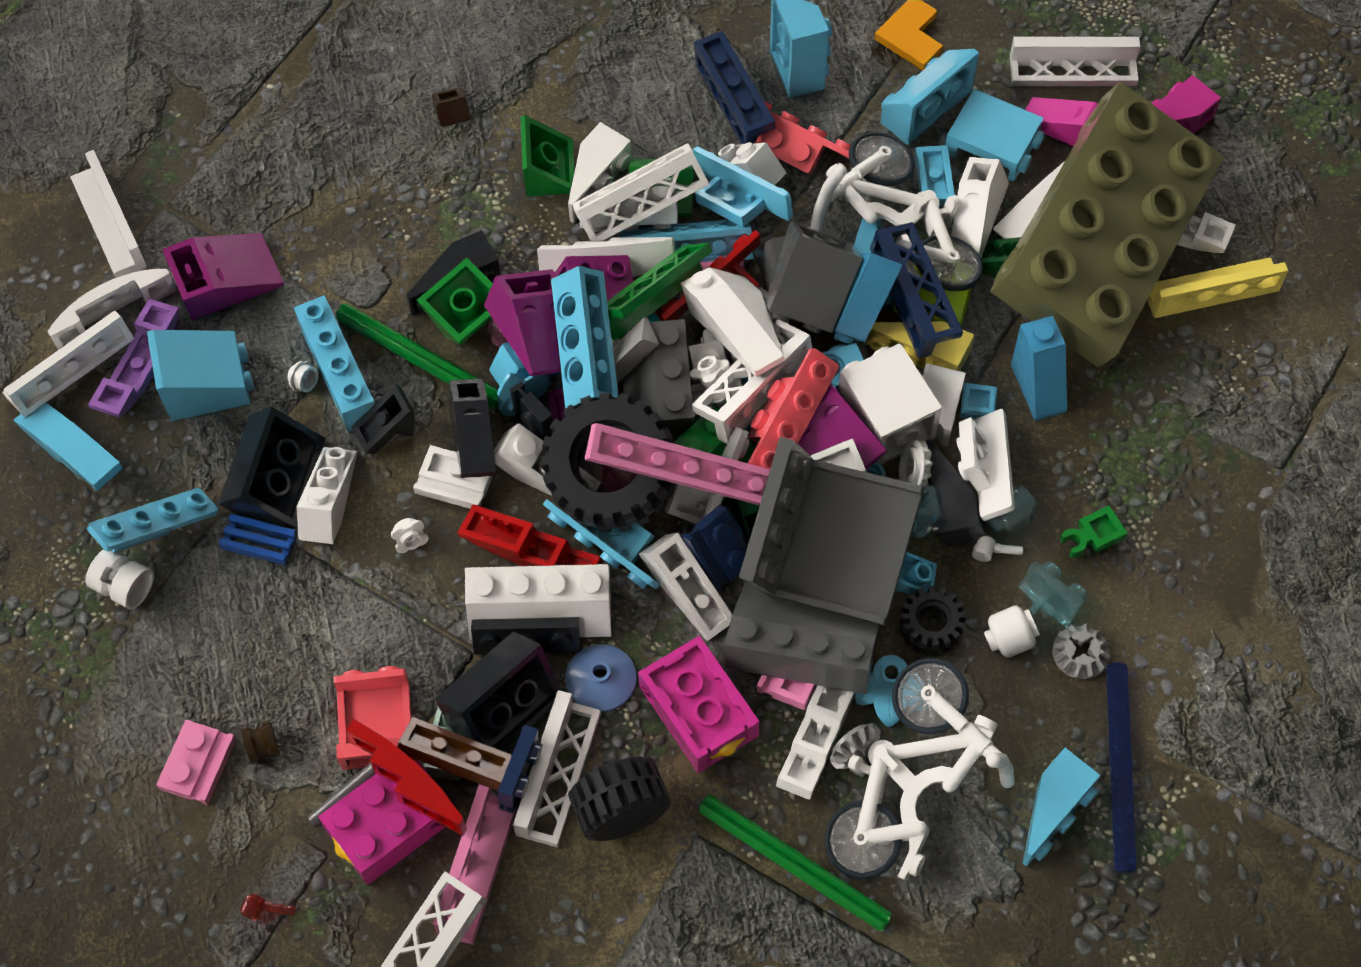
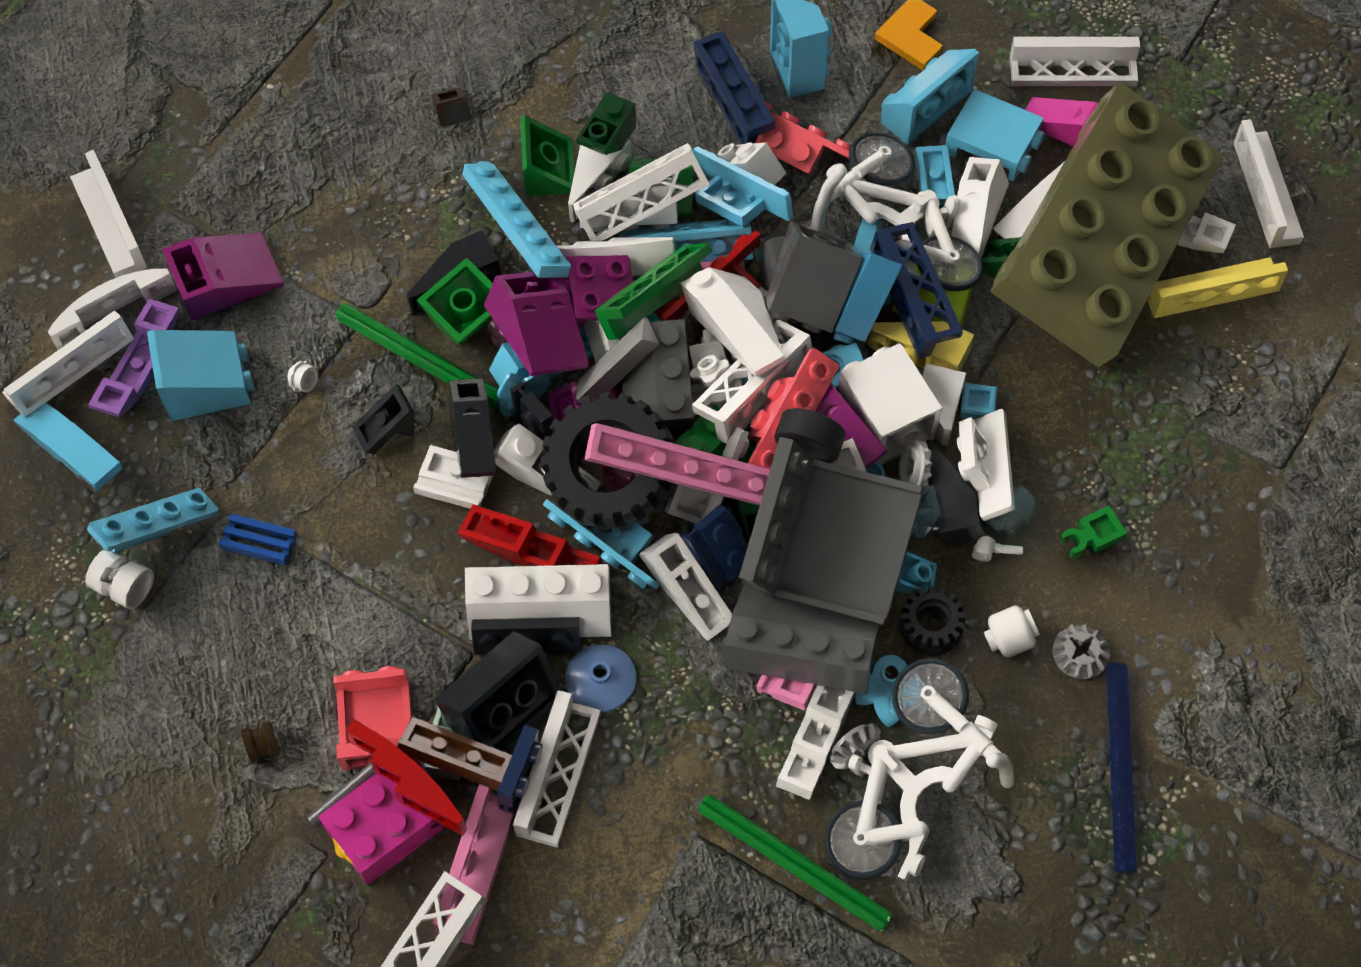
bright pink plate [156,720,237,805] -> none
black slope [218,406,326,529] -> none
clear red hand [240,894,296,921] -> none
medium azure brick [294,295,375,433] -> none
white slope [297,447,357,544] -> none
white plate [391,518,429,553] -> none
medium azure brick [551,266,618,409] -> none
black tyre [568,756,671,841] -> none
dark pink piece [638,635,760,774] -> none
dark azure slope [1011,316,1067,421] -> none
clear light blue hips [1018,561,1087,628] -> none
medium azure slope [1023,747,1101,867] -> none
dark pink slope [1152,75,1221,134] -> none
none -> medium azure plate [462,161,571,278]
none -> dark green slope [576,92,636,155]
none -> black tyre [774,408,846,463]
none -> white fence [1234,119,1304,249]

